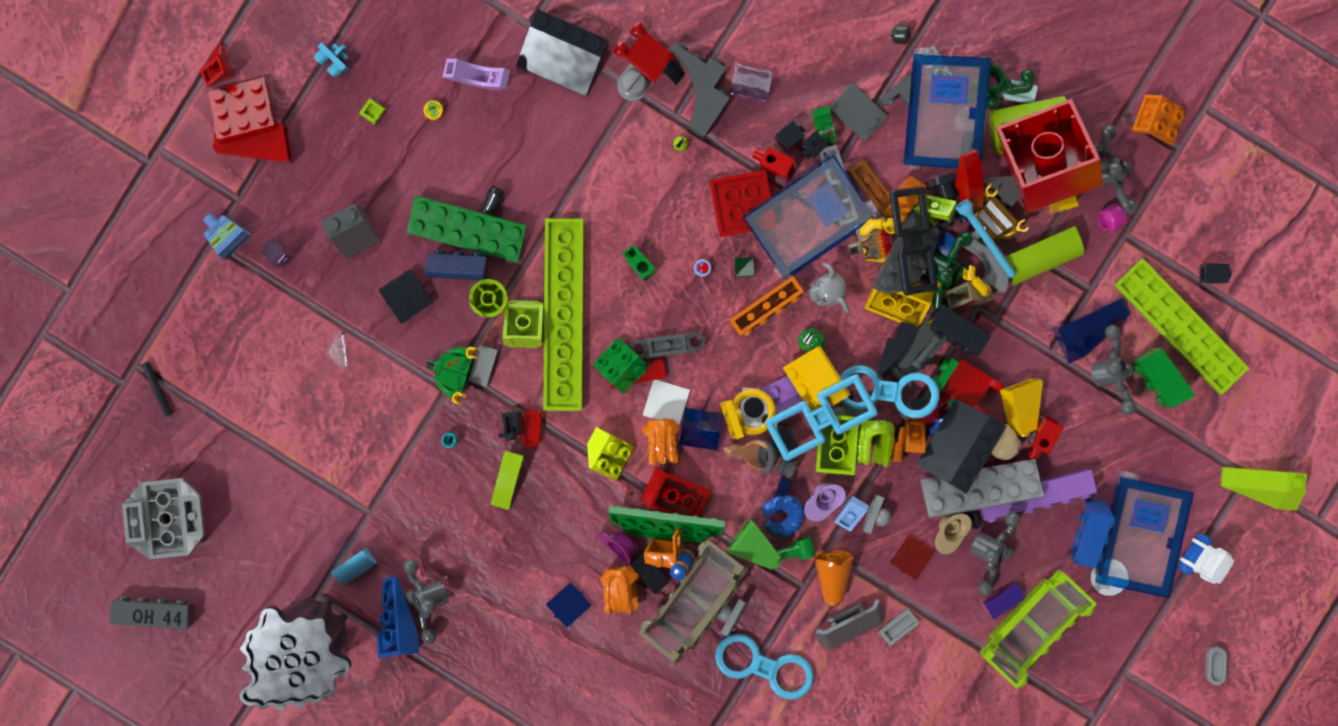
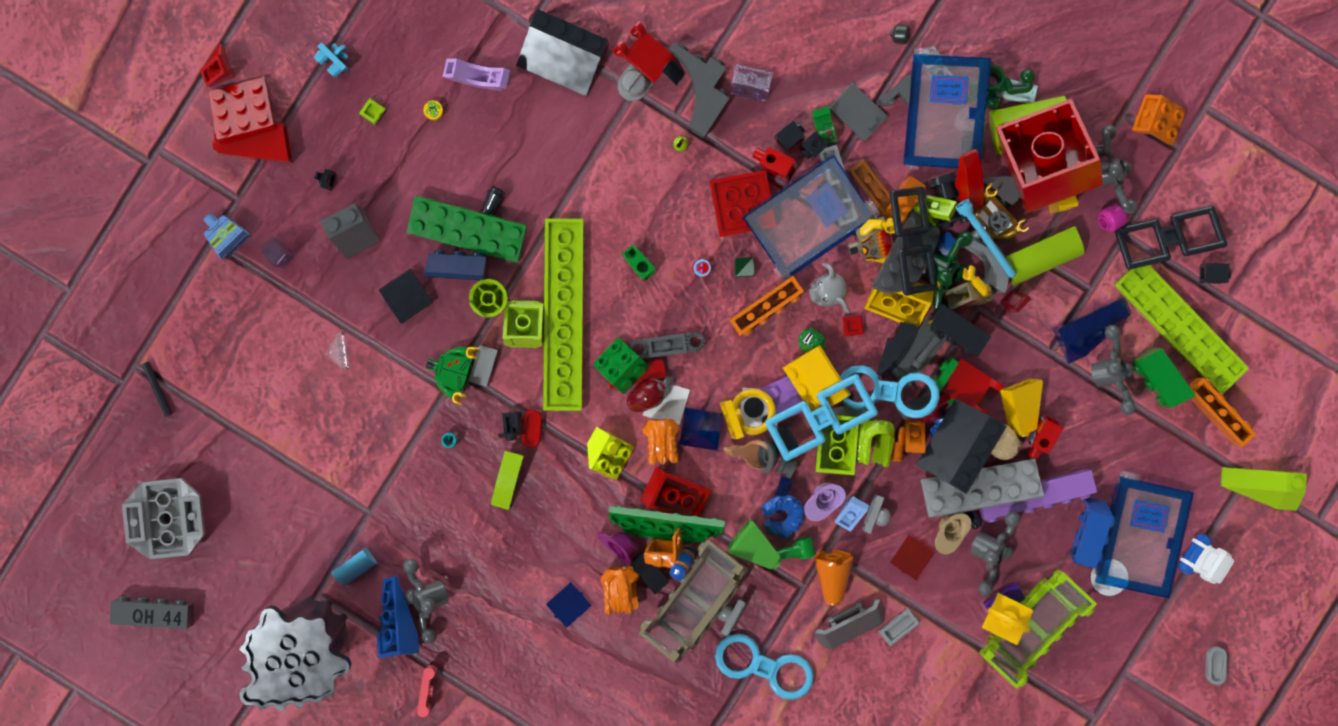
none -> black plate [314,169,336,191]
none -> coral plate [417,664,437,717]
none -> dark red hair [627,377,676,412]
none -> red tile [842,316,864,337]
none -> yellow tile [981,593,1034,645]
none -> dark grey wheel [988,211,1010,232]
none -> dark red slope [1000,291,1031,313]
none -> black bar [1114,205,1228,270]
none -> orange brick [1189,377,1257,448]

